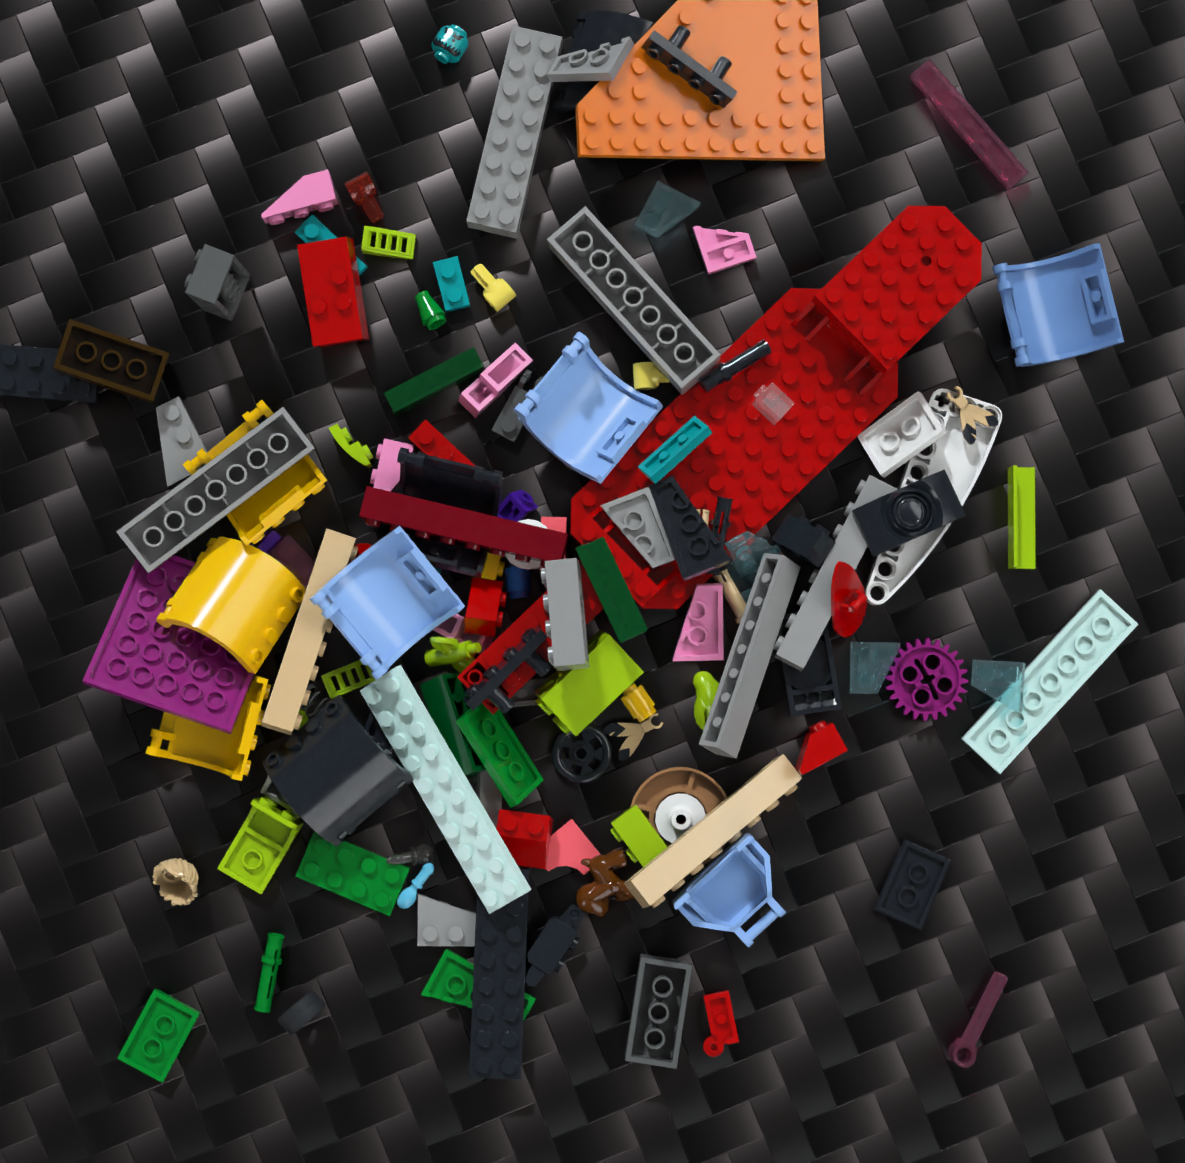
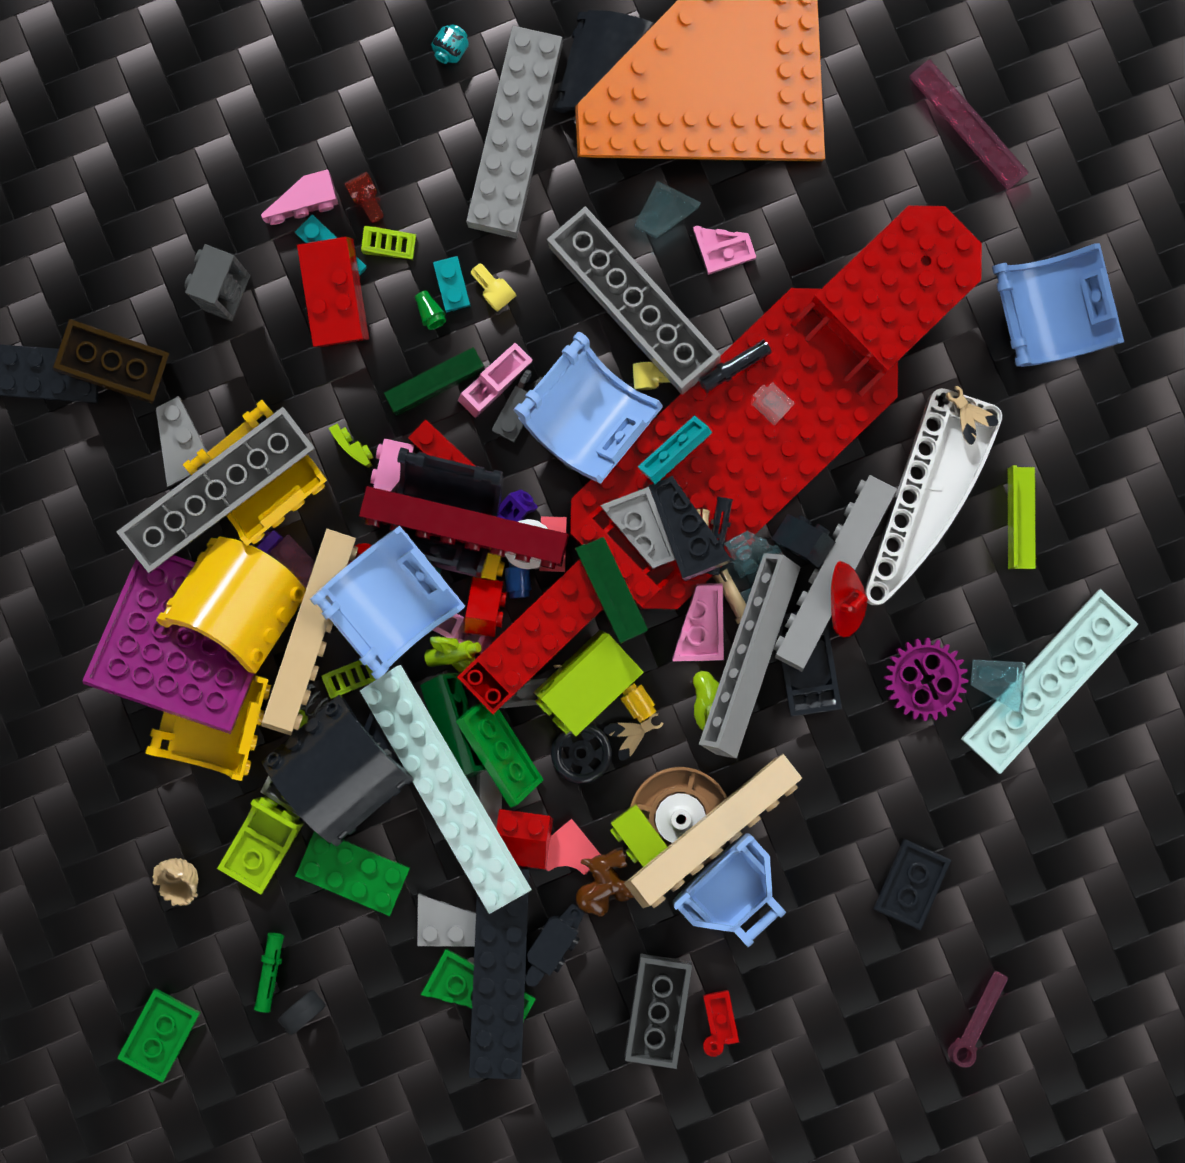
clear smoke bar [386,844,434,866] -> none
medium azure piece [397,863,434,909] -> none
black plate [463,626,551,714] -> none
light grey brick [541,558,590,671] -> none
light grey wing [547,37,634,82] -> none
black plate [641,25,737,108] -> none
red slope [795,720,848,775] -> none
clear light blue wing [850,642,900,694] -> none
black slope [852,469,966,557] -> none
white plate [857,391,946,478] -> none

